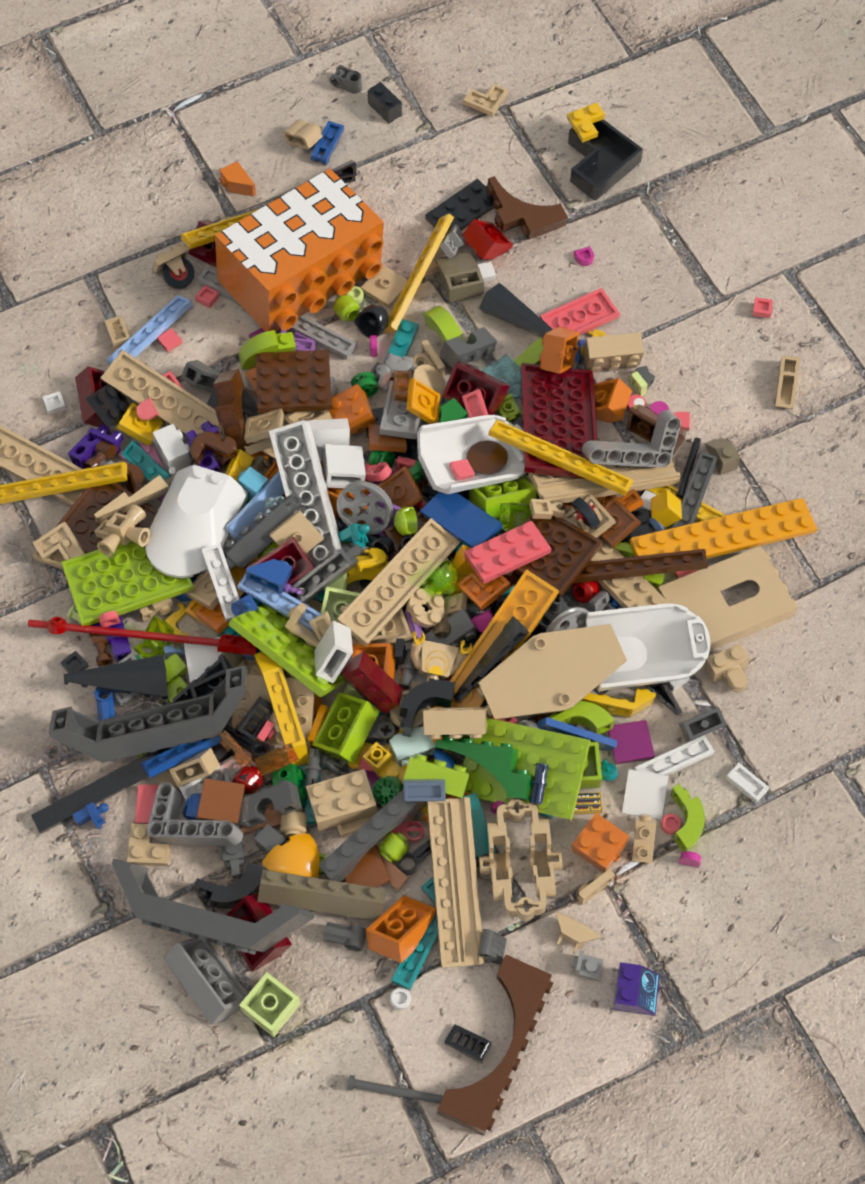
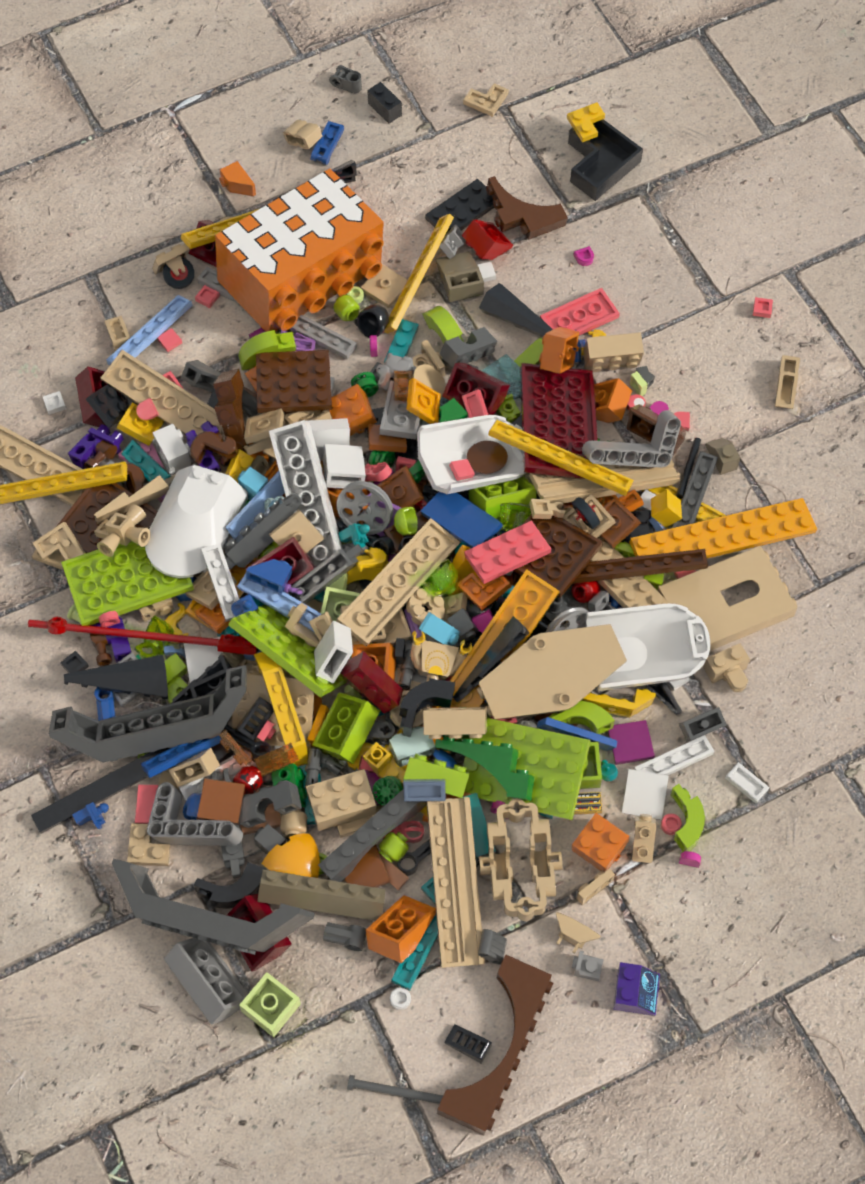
dark blue axle [530,763,549,805] -> none
none -> medium azure slope [419,612,460,646]

